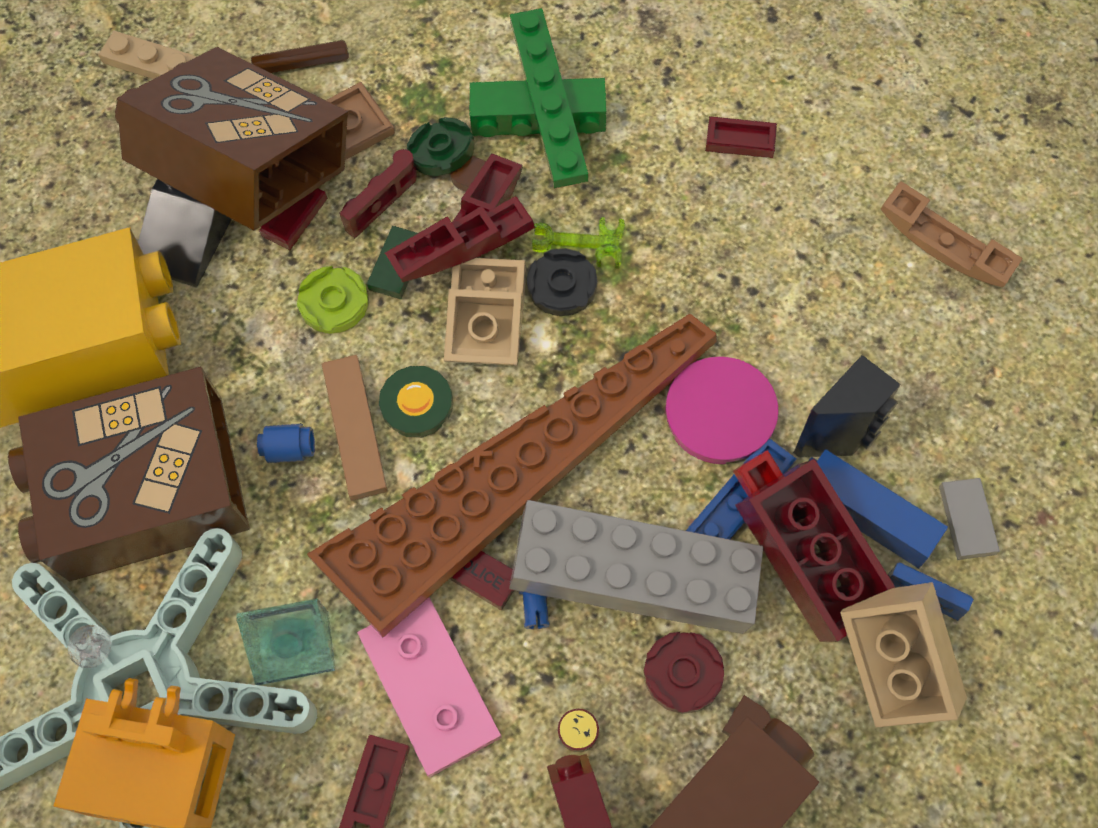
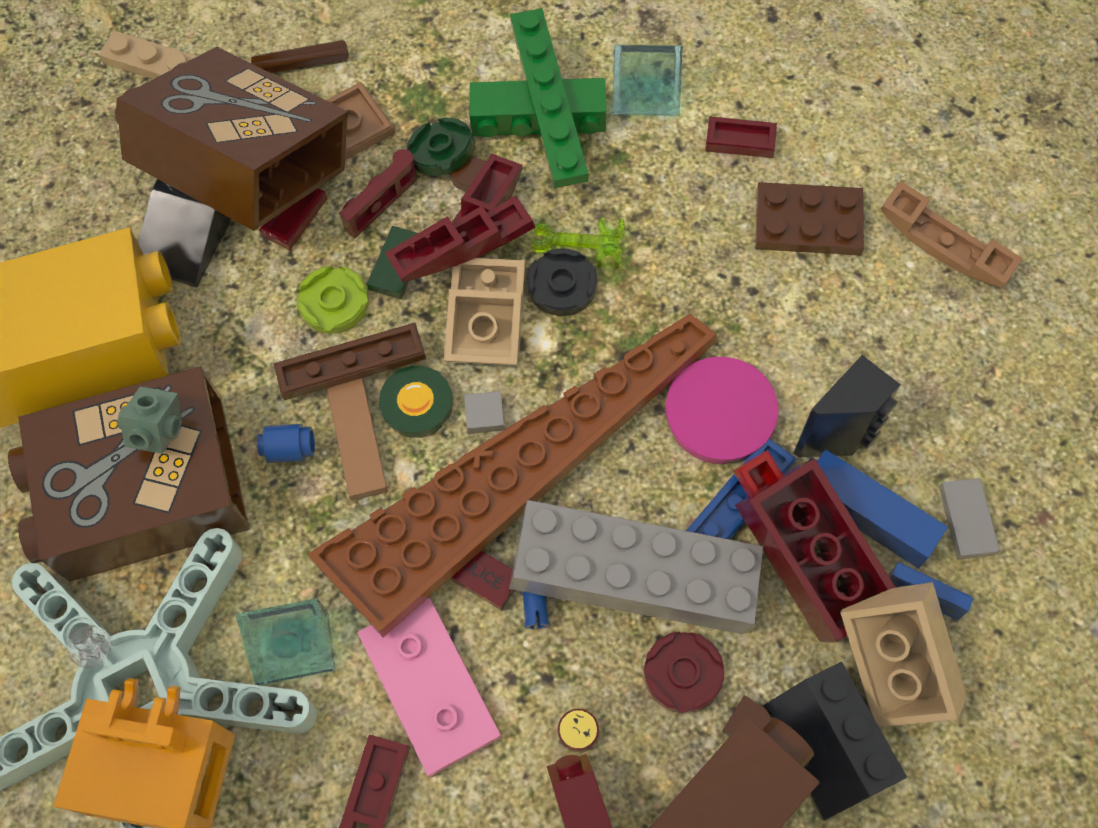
none -> sand green brick [118,386,182,454]
none -> reddish brown tile [273,323,426,401]
none -> light grey tile [464,391,505,434]
none -> clear light blue slope [612,44,683,115]
none -> reddish brown plate [755,182,864,256]
none -> black slope [762,661,908,821]

